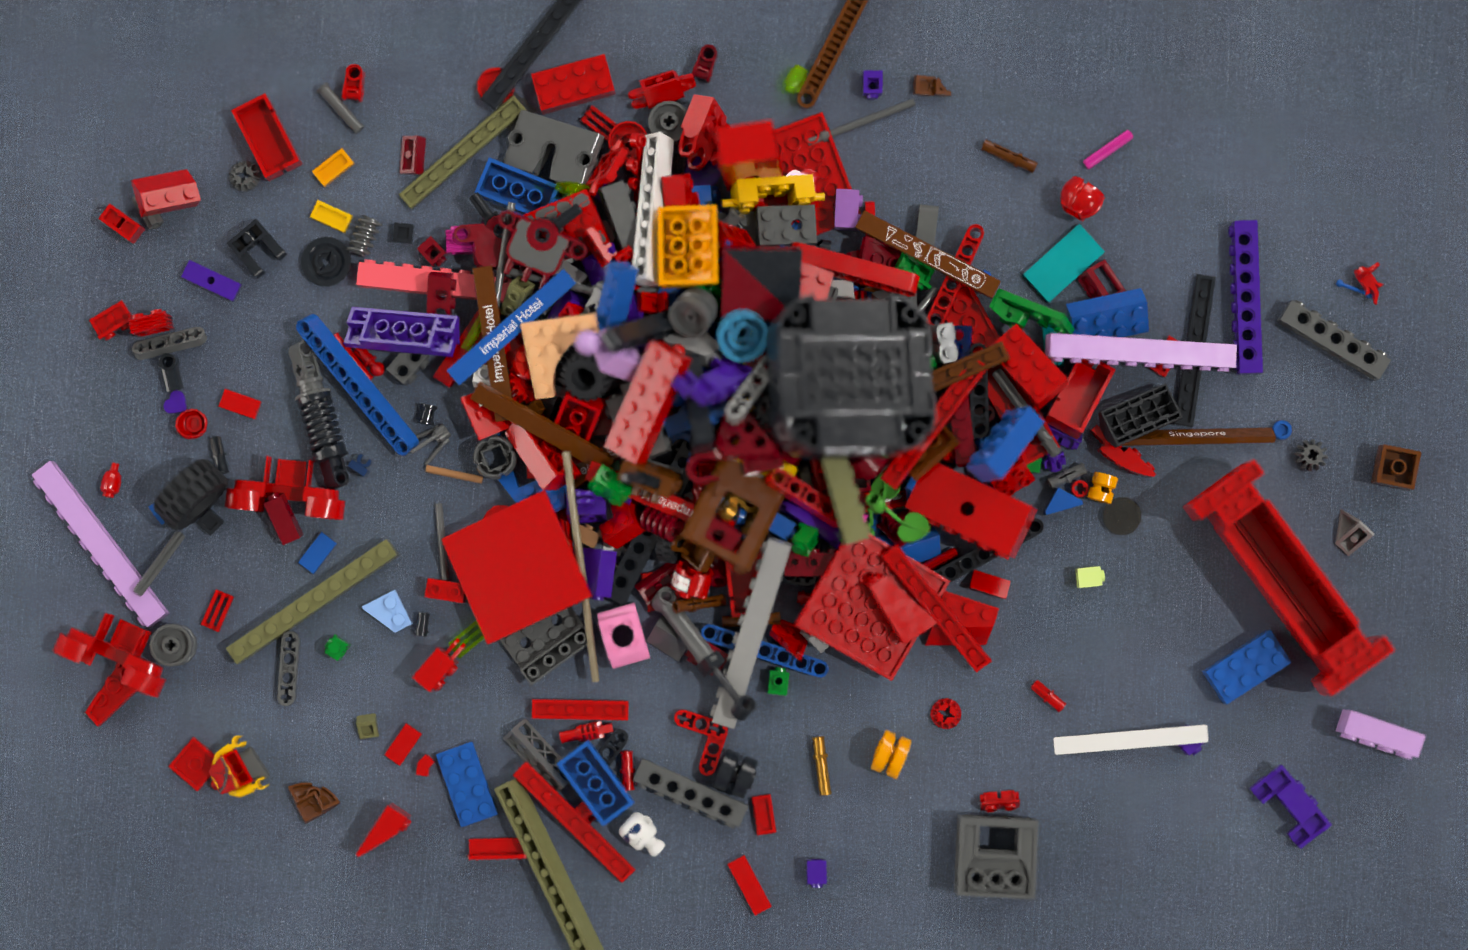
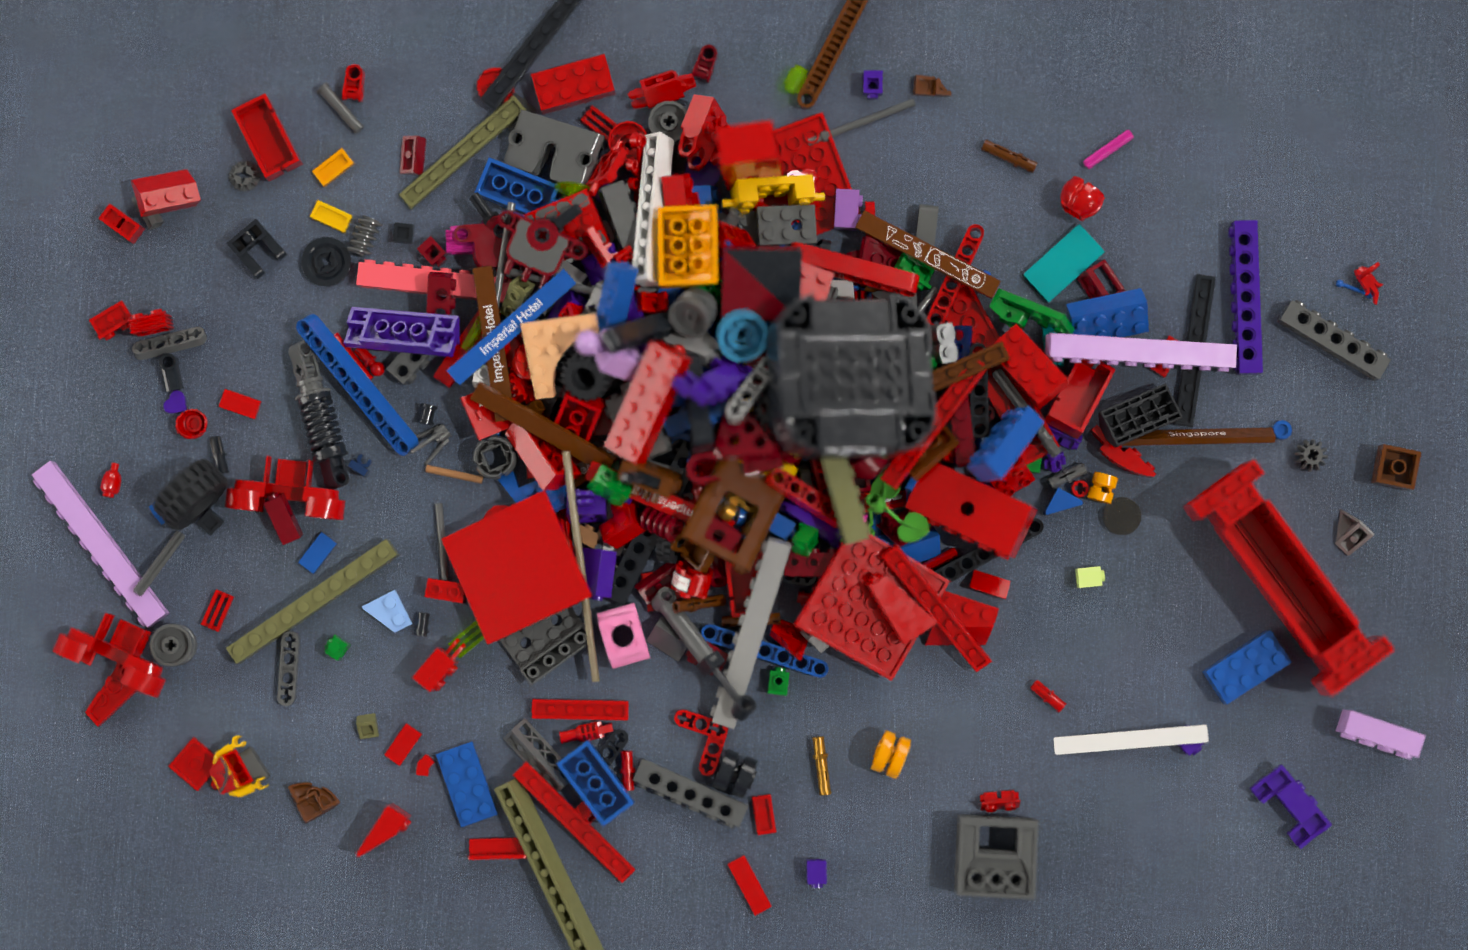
dark purple tile [181,260,242,302] -> none
white piece [619,812,665,857] -> none
red gear [931,698,962,729] -> none

